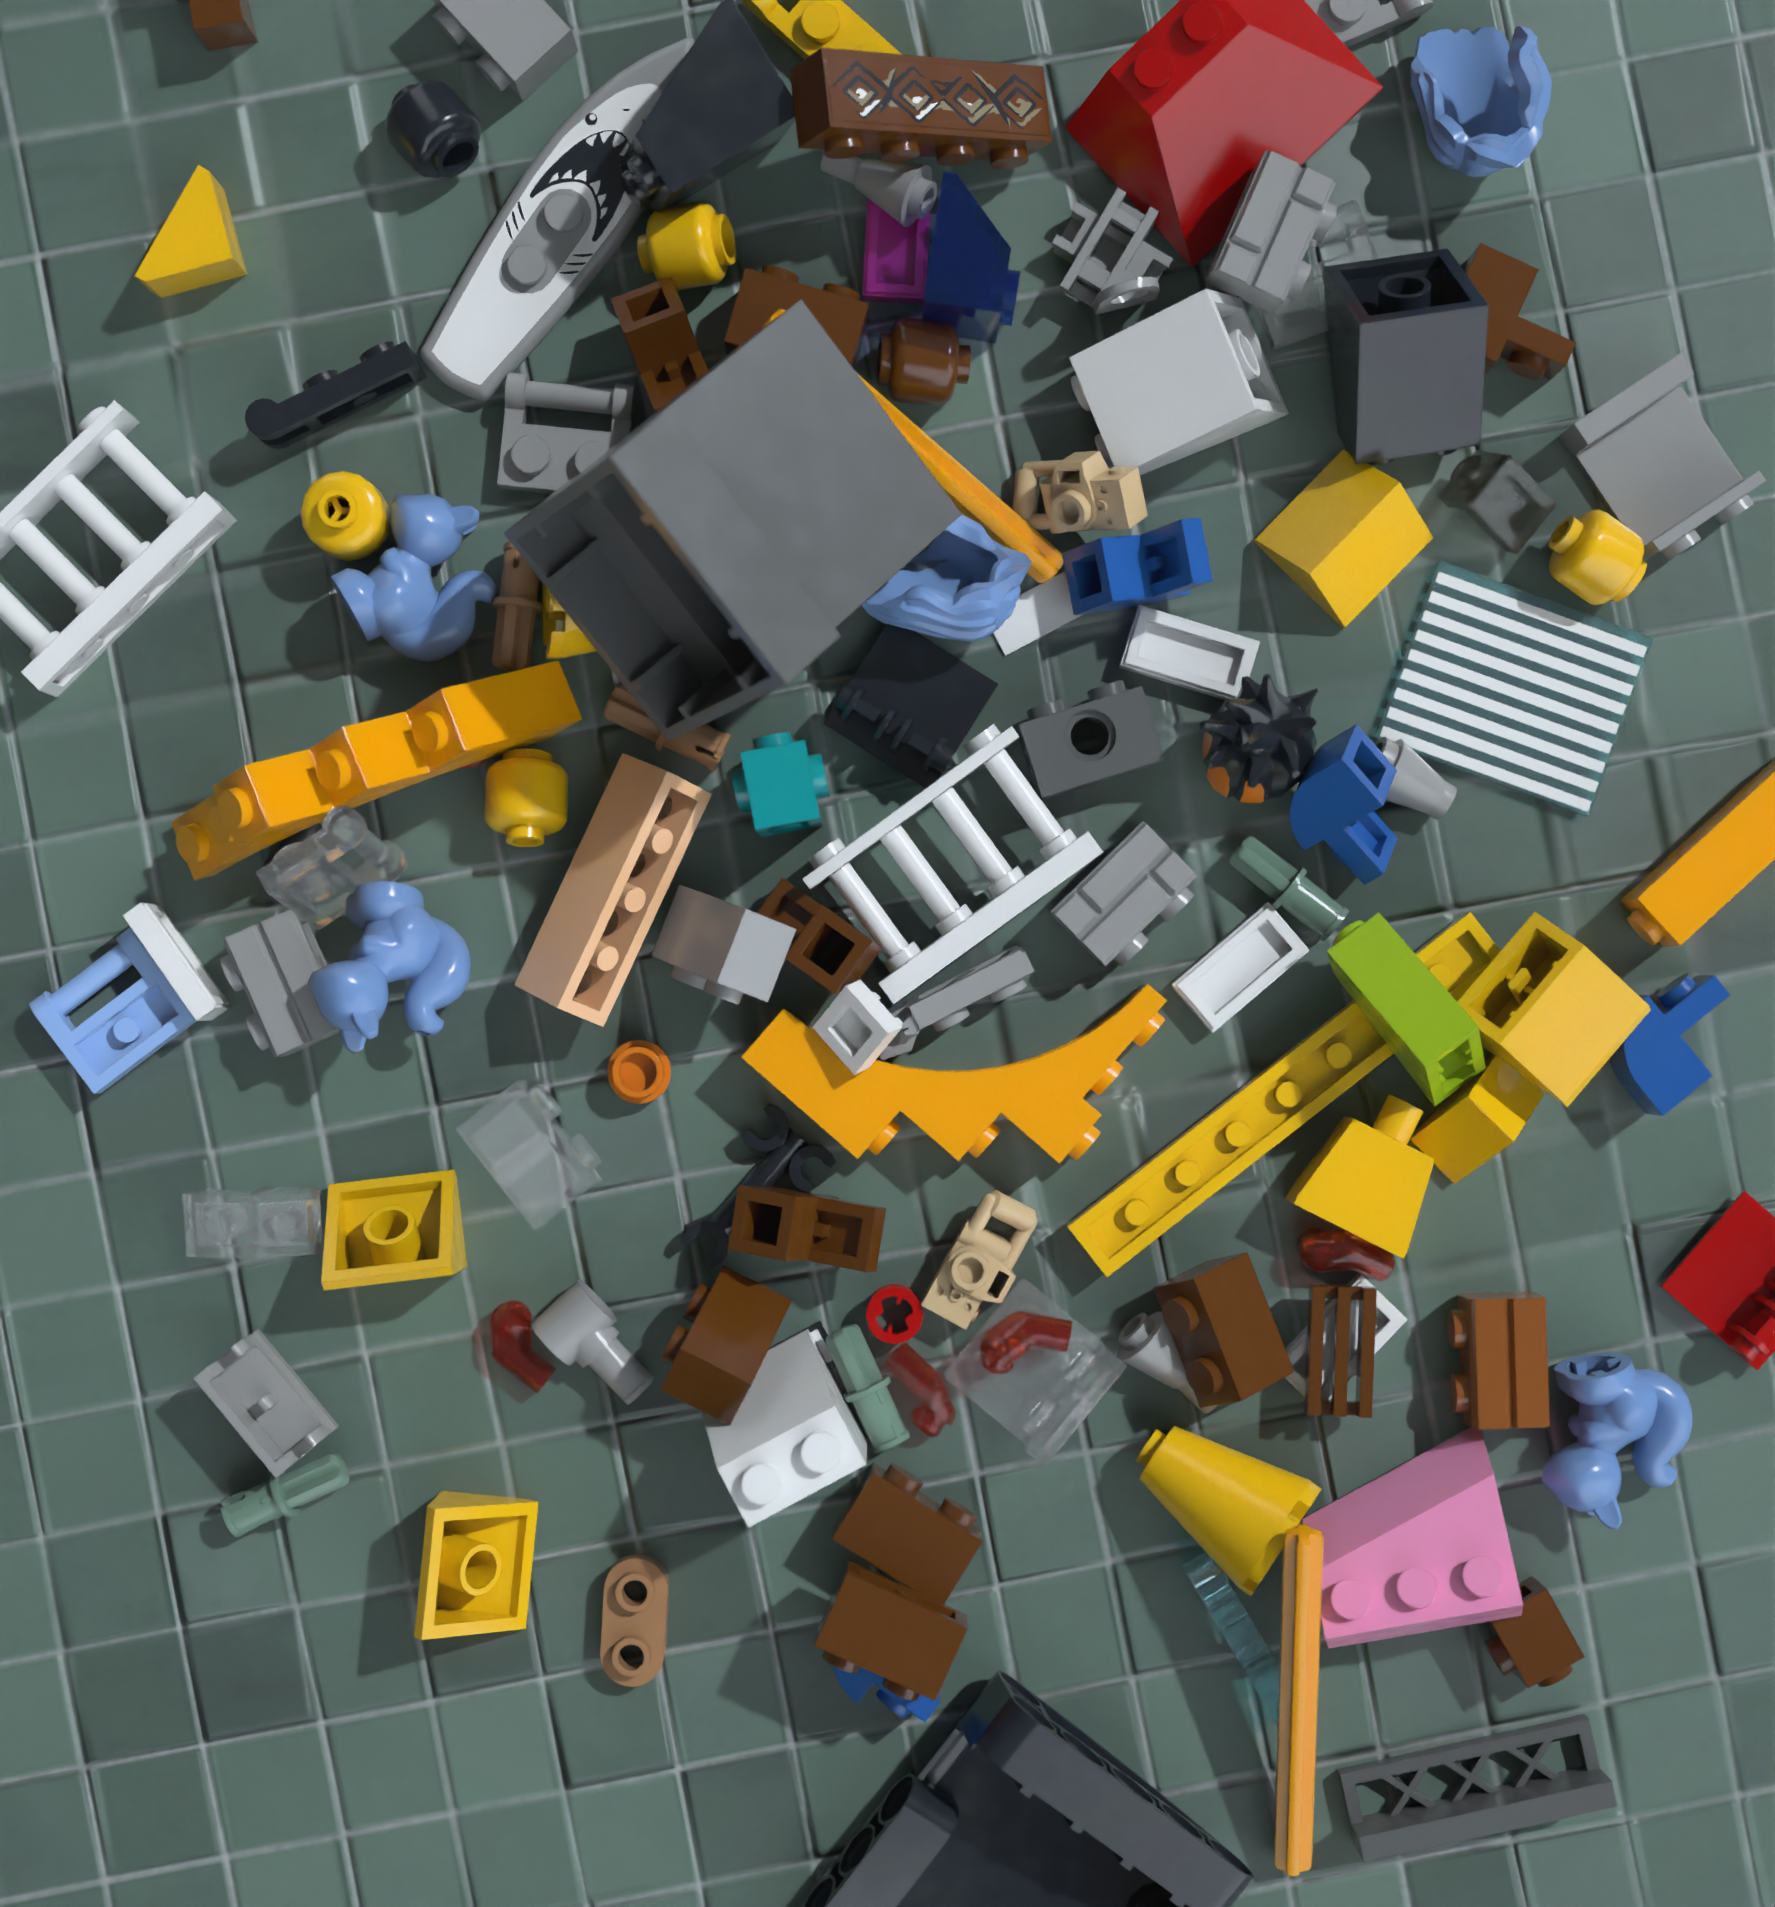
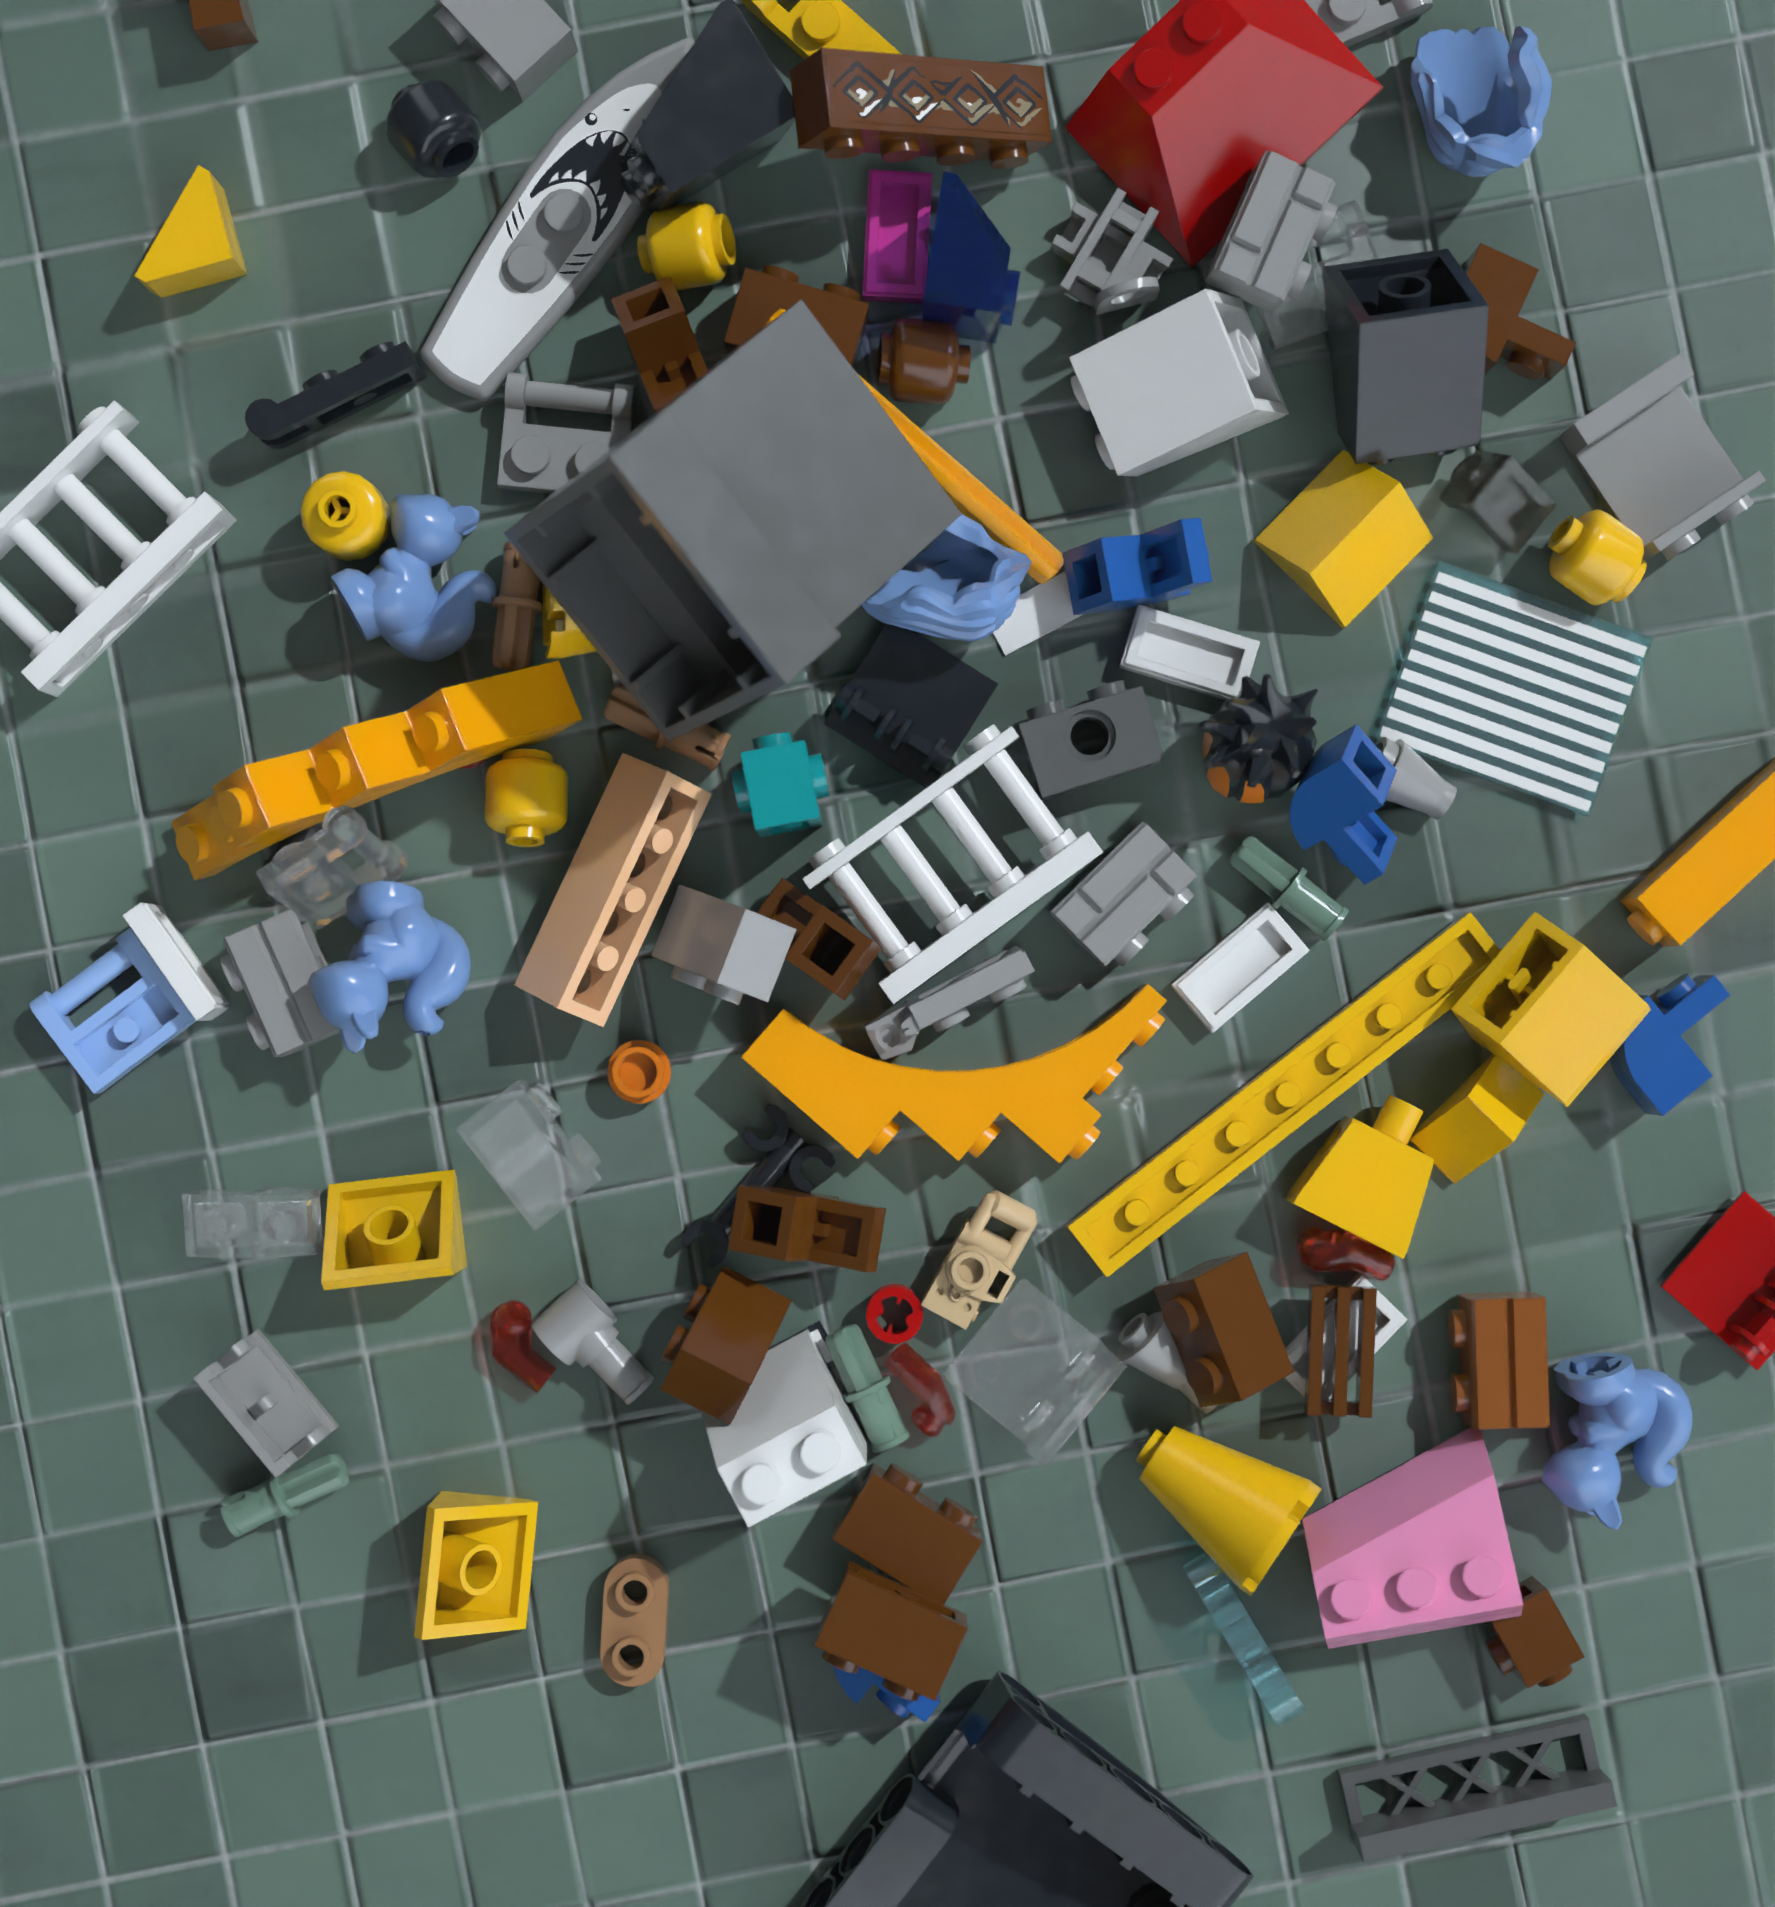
white tile [812,979,903,1075] -> none
light grey cone [820,153,937,227] -> none
clear red arm [980,1311,1072,1375] -> none
tan piece [1012,451,1148,533] -> none
light orange axle [1273,1524,1324,1877] -> none
lime slope [1327,912,1486,1106] -> none

